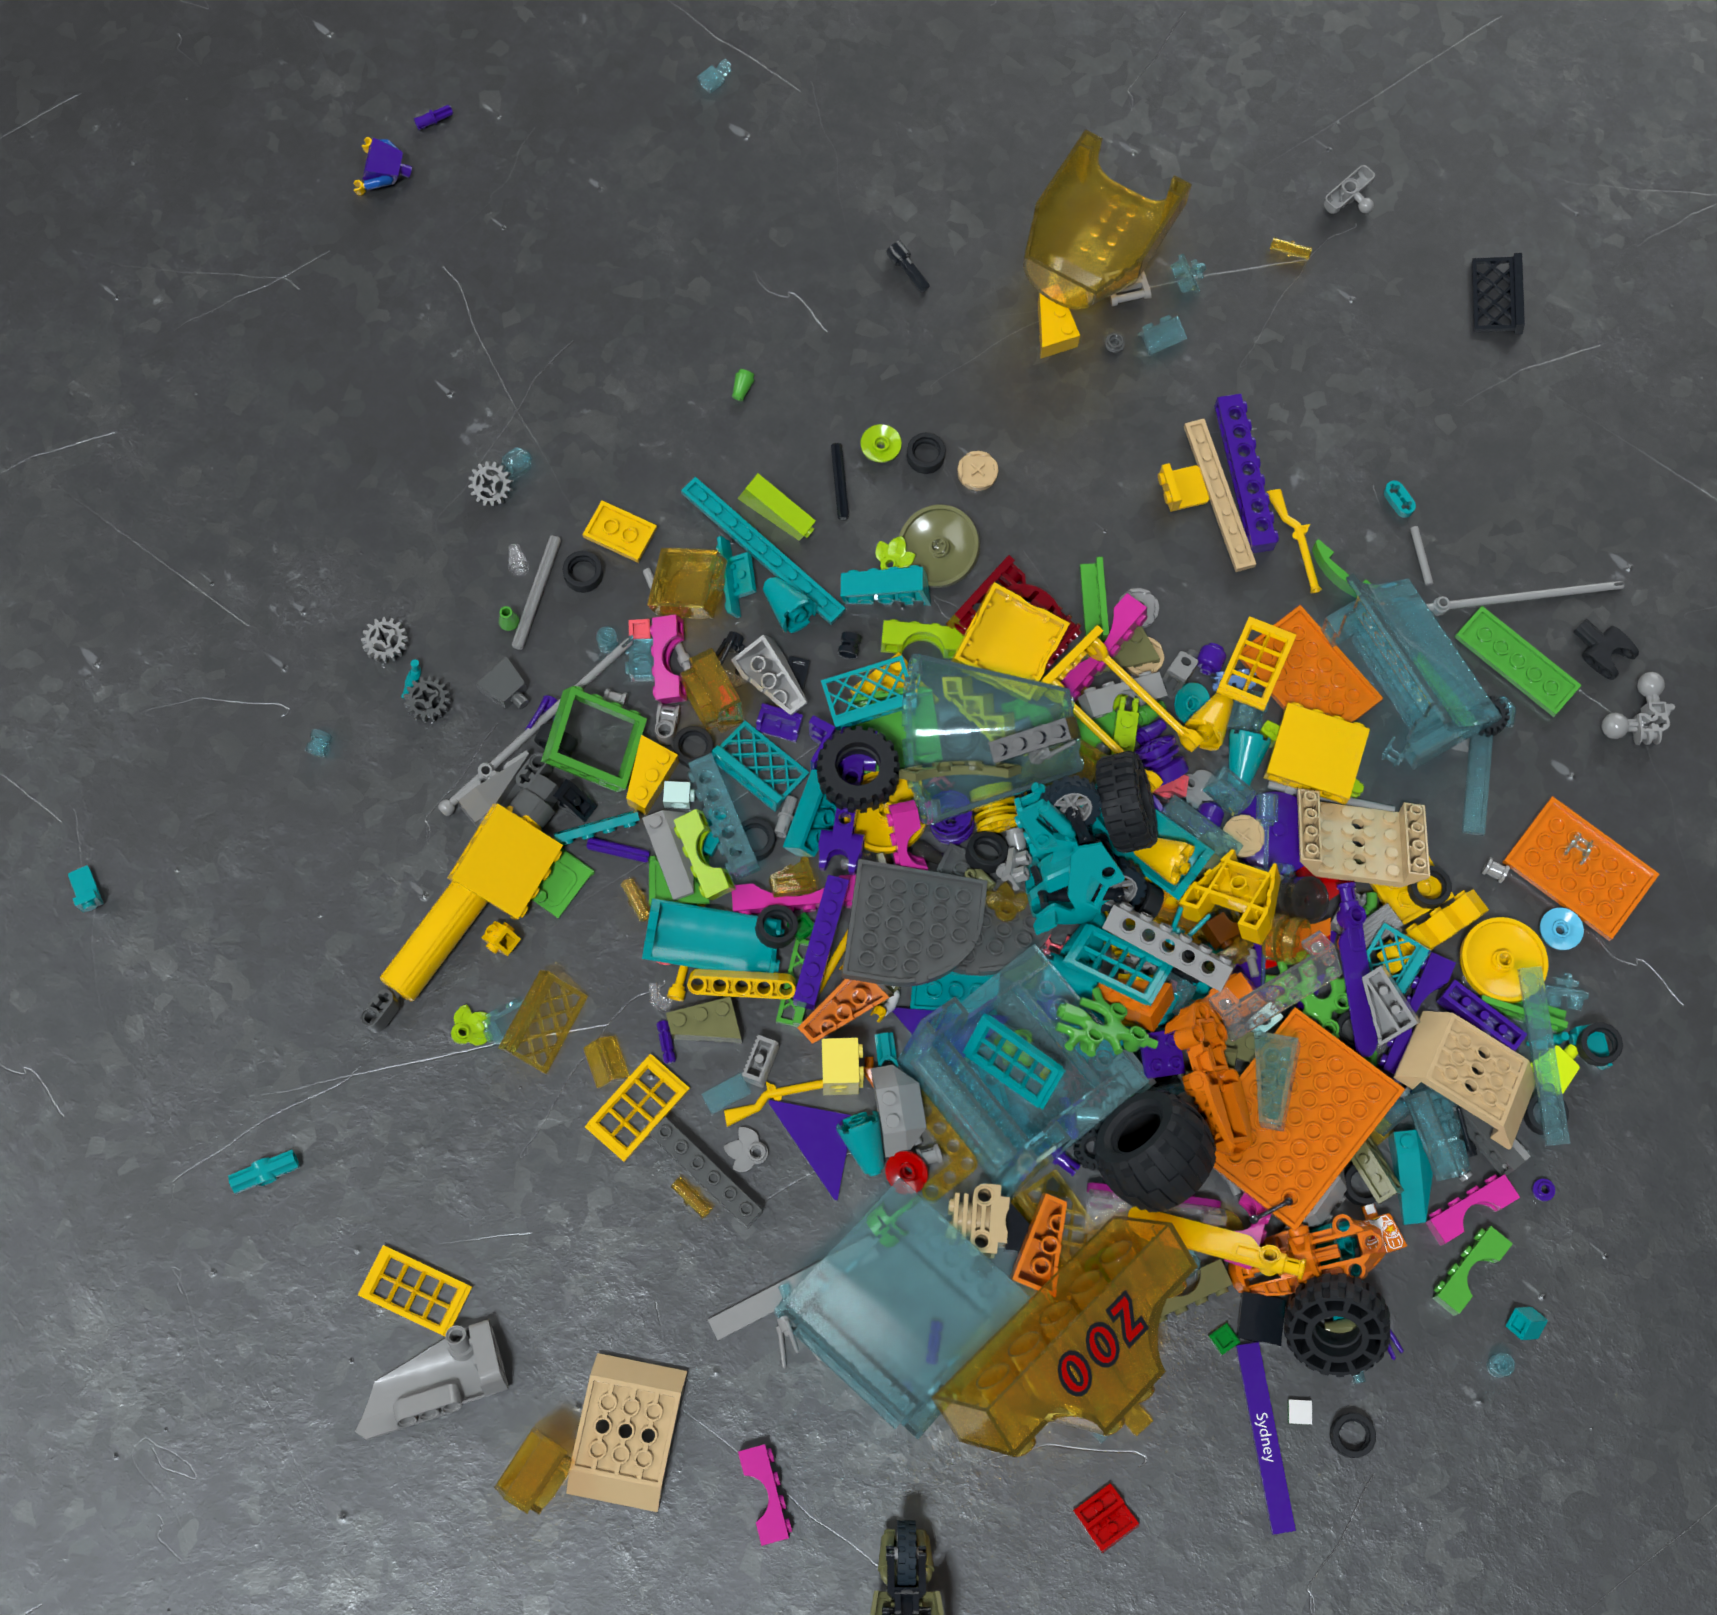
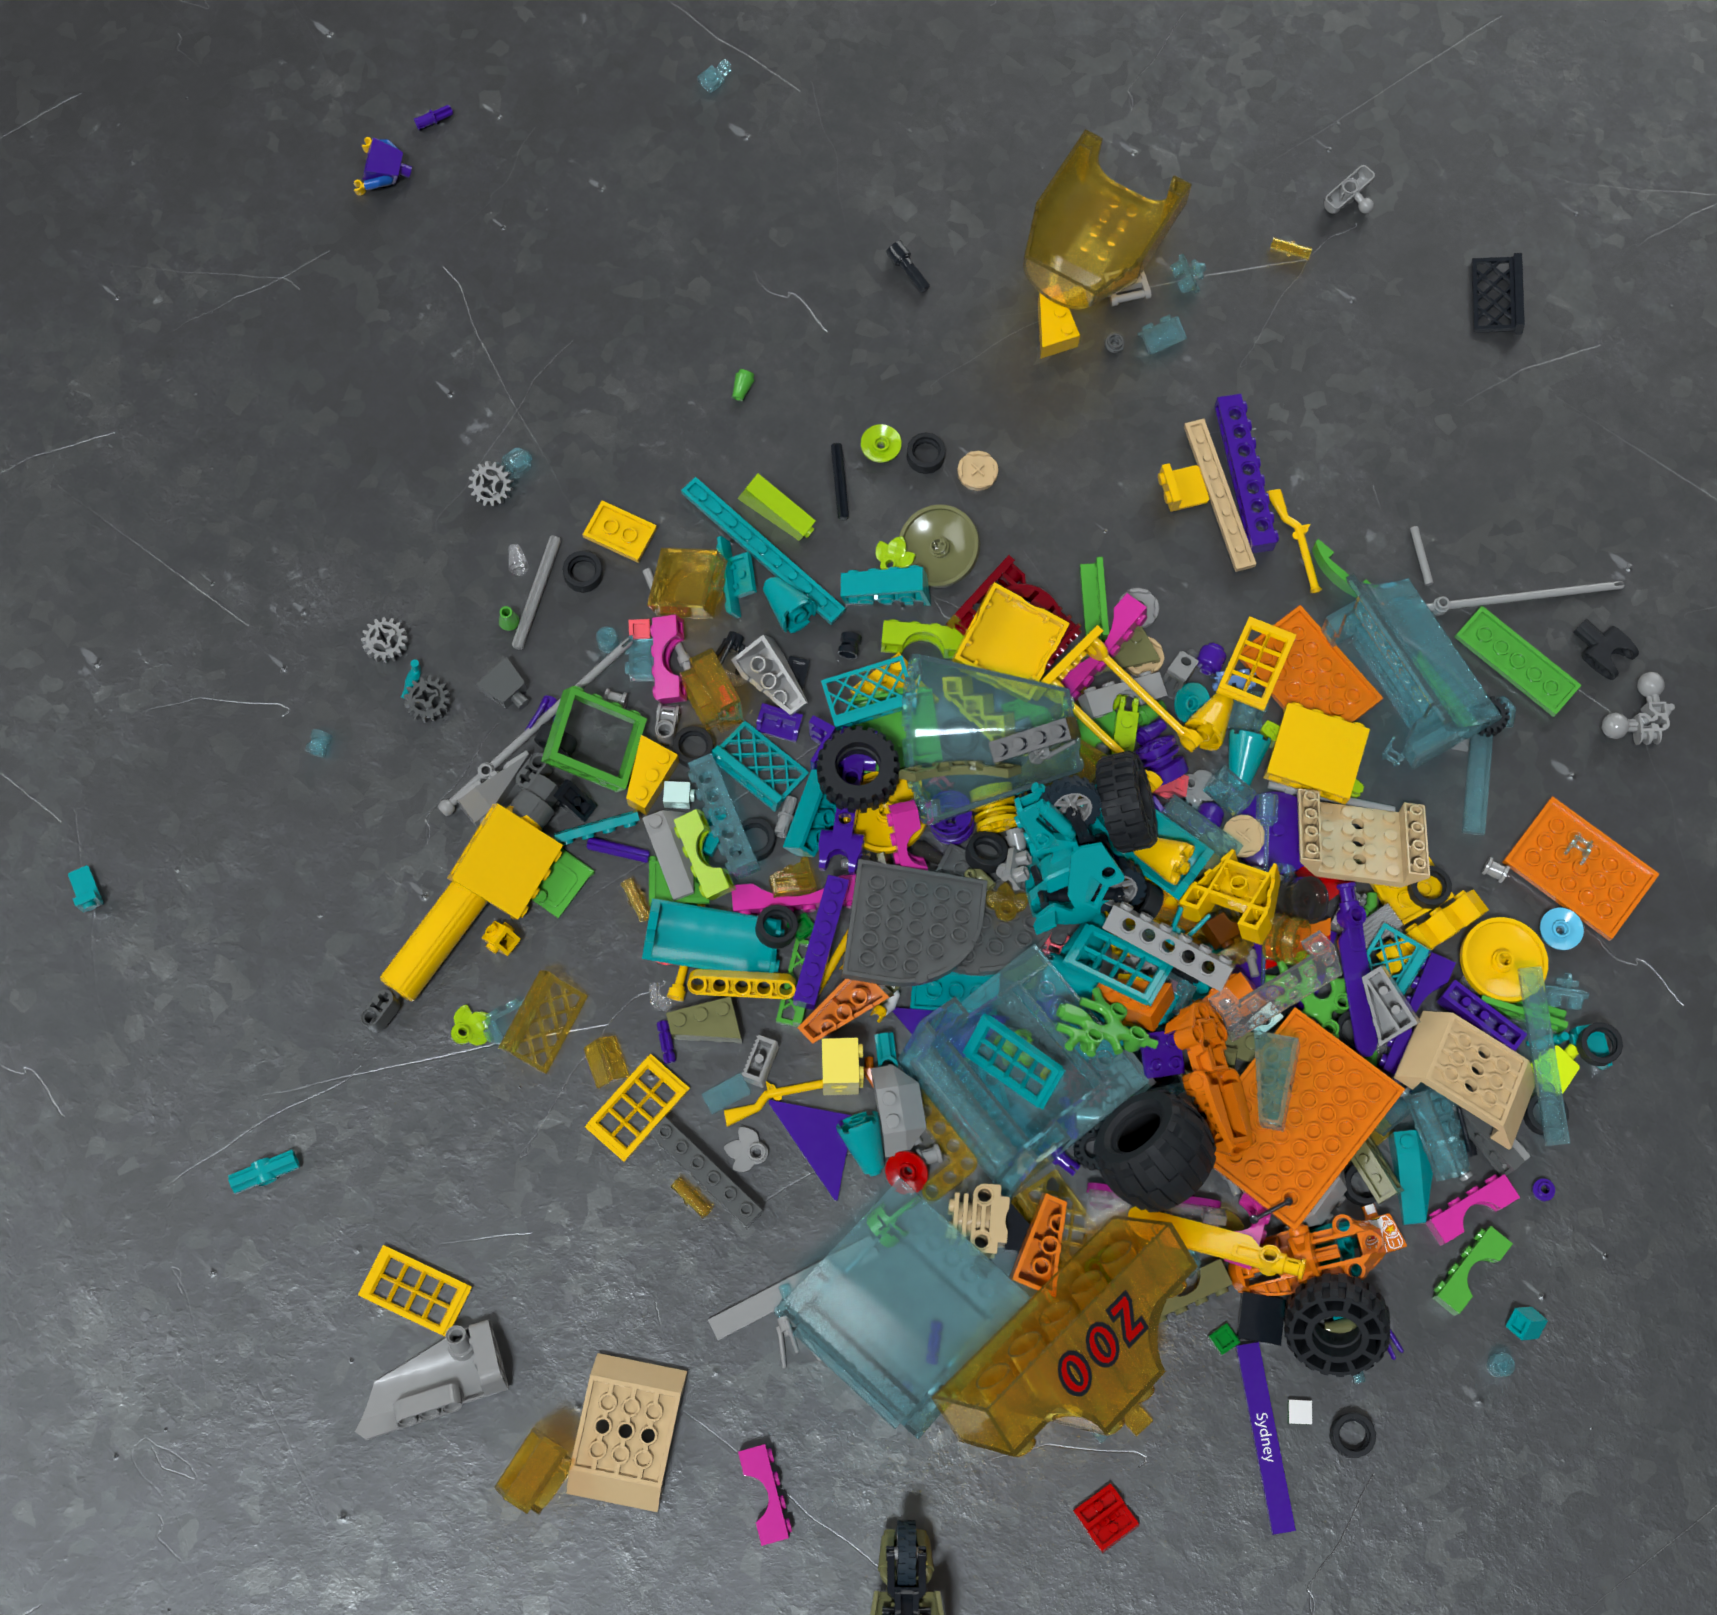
teal beam [1384,480,1416,518] -> none

